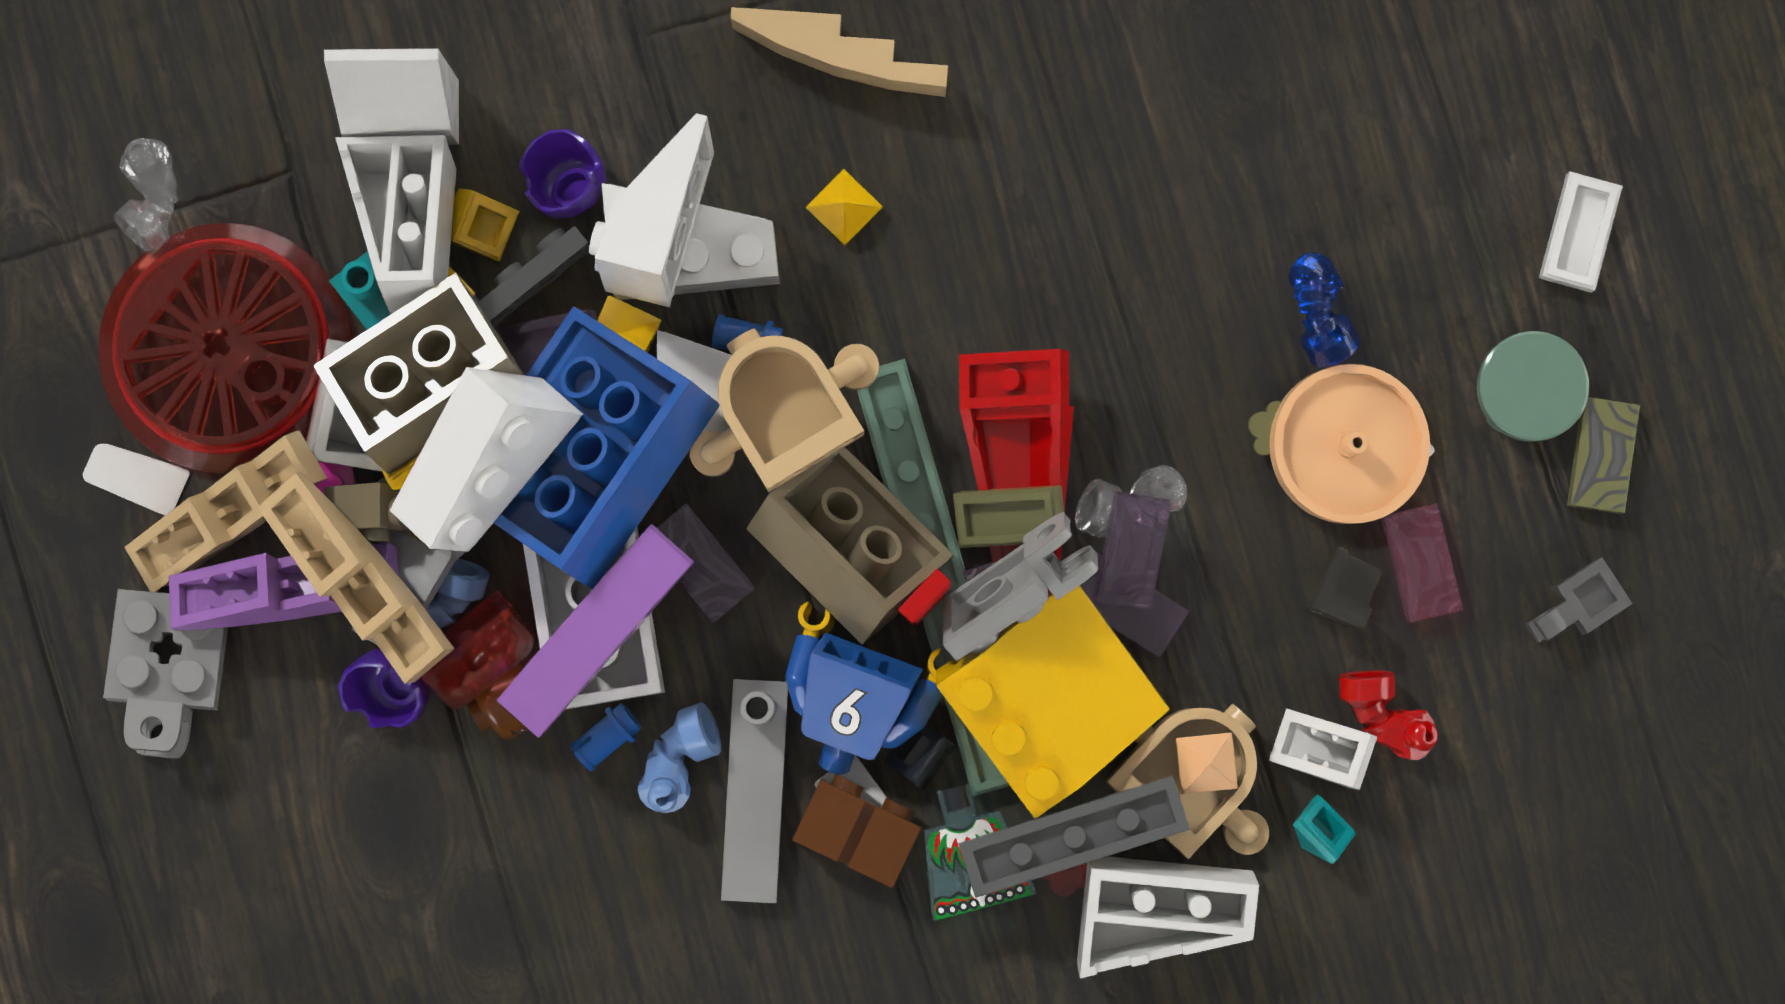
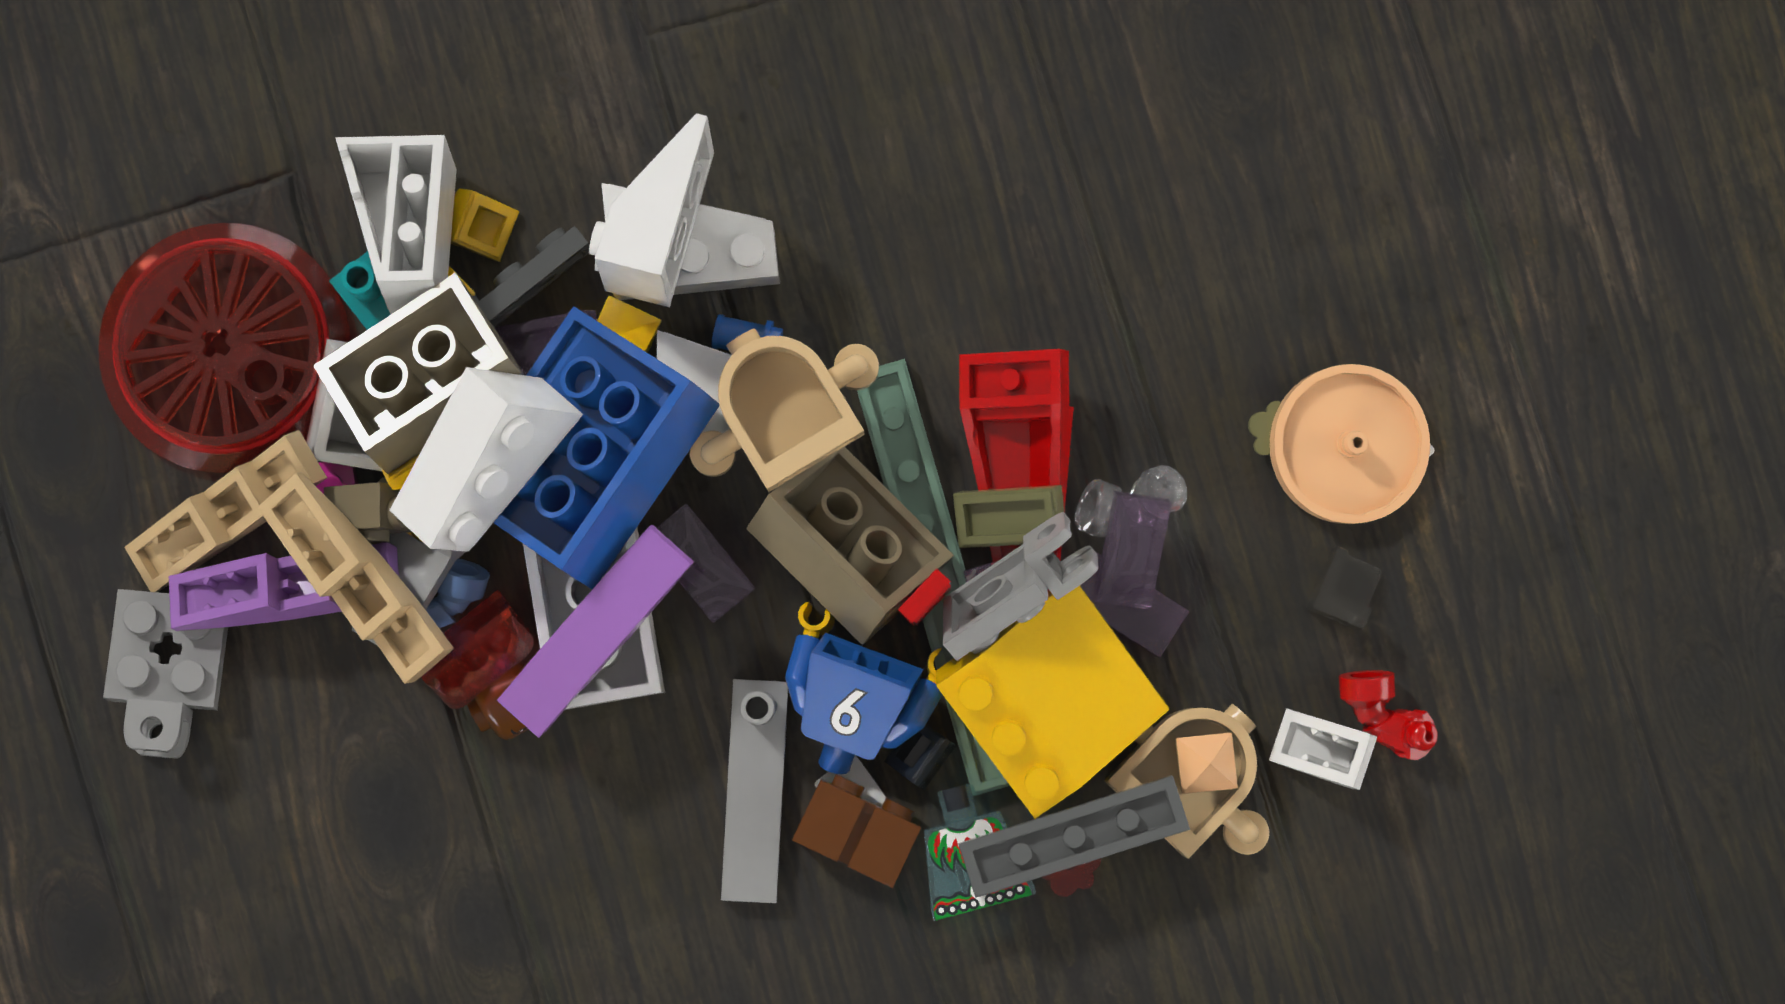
white sticker [83,444,190,516] -> none
clear arm [114,138,179,254] -> none
white slope [324,49,459,145] -> none
dark purple hair [338,648,430,728] -> none
dark purple hair [519,129,606,220] -> none
blue pin [569,703,642,772] -> none
medium blue arm [638,702,721,813] -> none
tan slope [731,7,948,97] -> none
yellow slope [806,169,883,246] -> none
white wedge [1077,856,1259,978] -> none
clear blue arm [1288,252,1360,367] -> none
teal slope [1293,794,1356,864] -> none
clear pink tile [1381,503,1463,623] -> none
sand green tile [1477,331,1589,442] -> none
flat silver plate [1525,558,1633,643] -> none
white tile [1539,172,1622,293] -> none
tile [1567,397,1640,514] -> none

